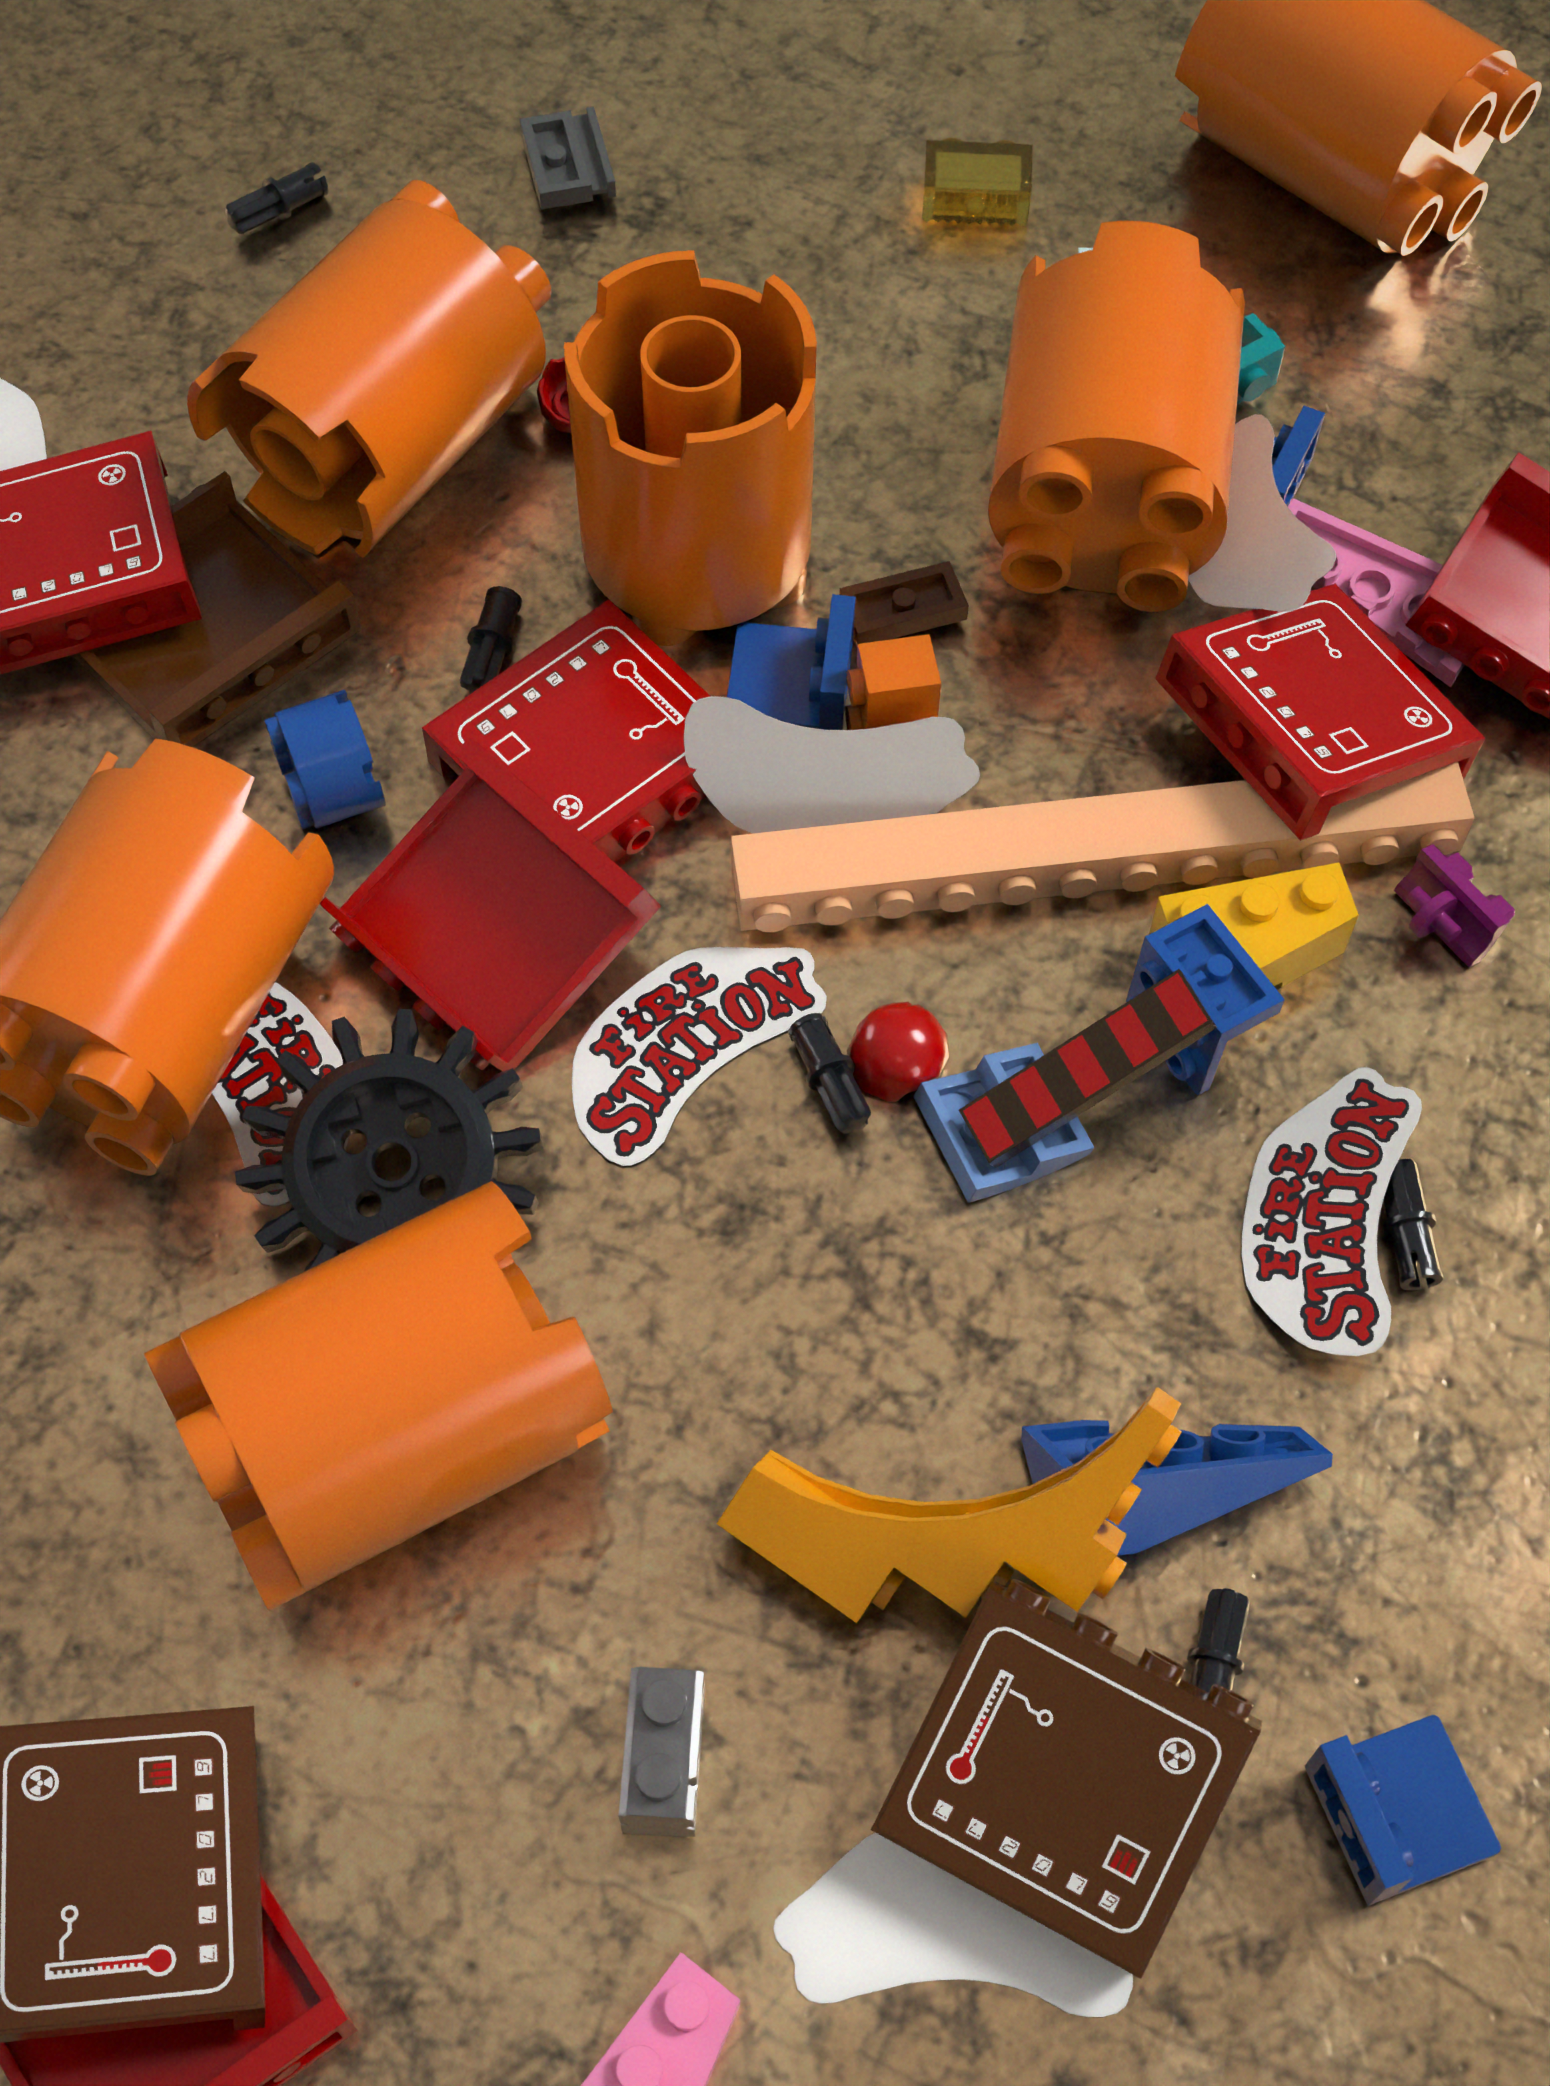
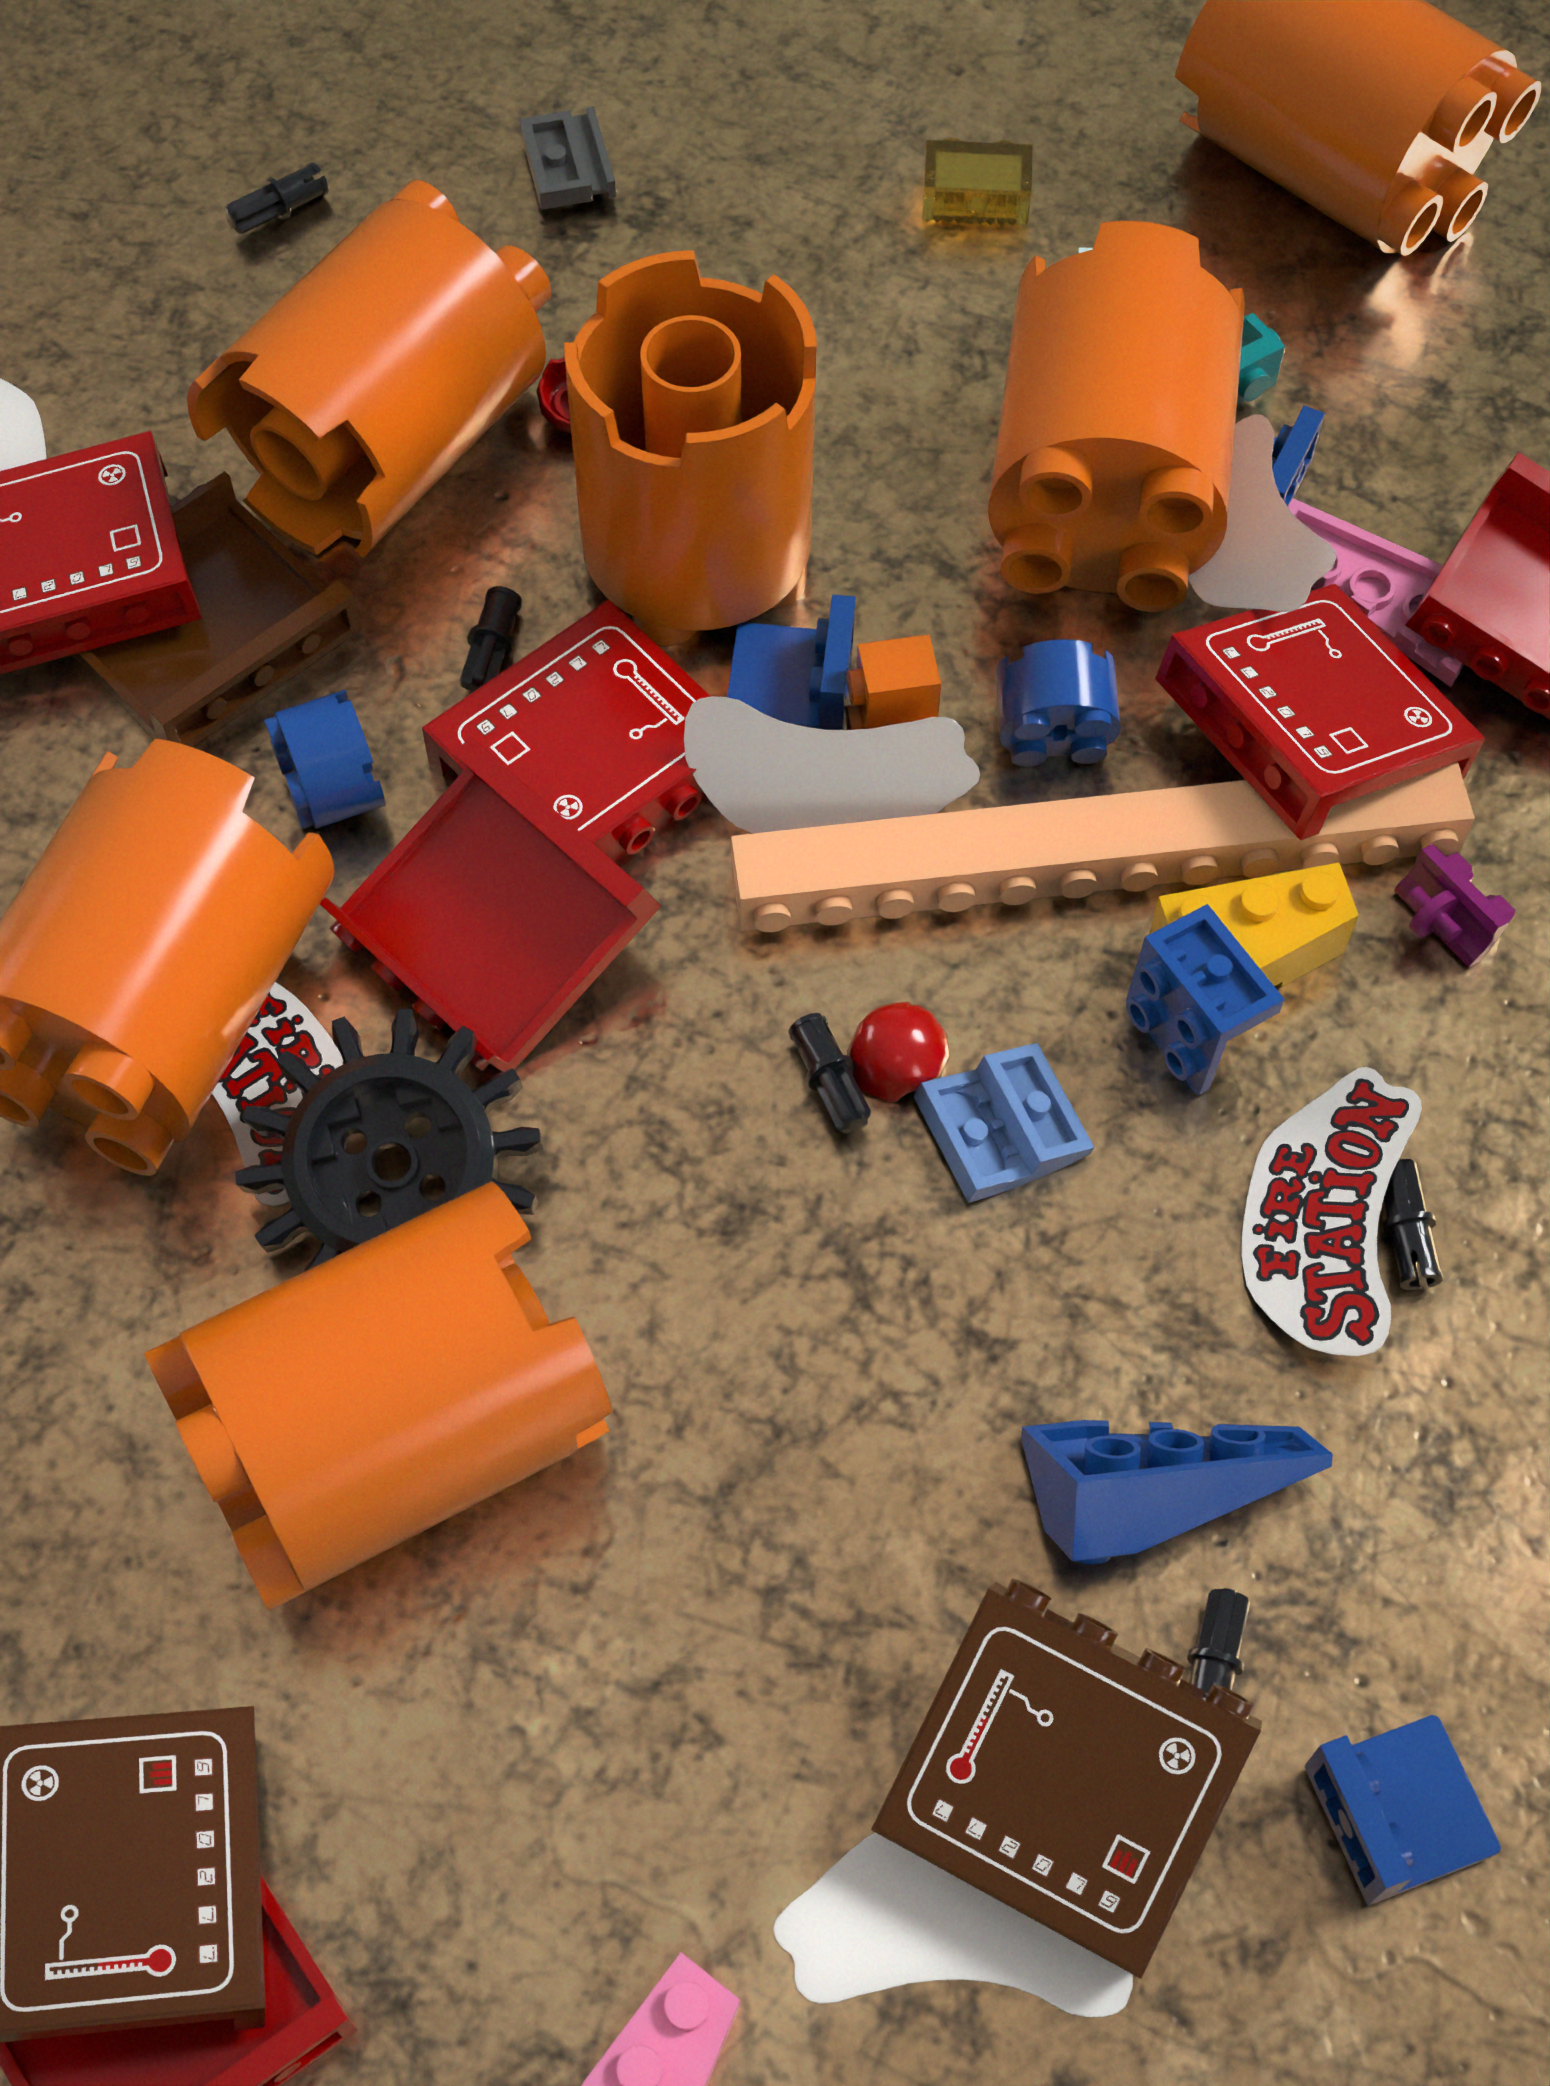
sticker [572,947,827,1166] -> none
flat silver brick [619,1667,705,1837] -> none
light orange arch [716,1387,1182,1623] -> none
reddish brown plate [839,561,969,646] -> none
tile [959,969,1218,1168] -> none
none -> blue brick [995,639,1121,767]

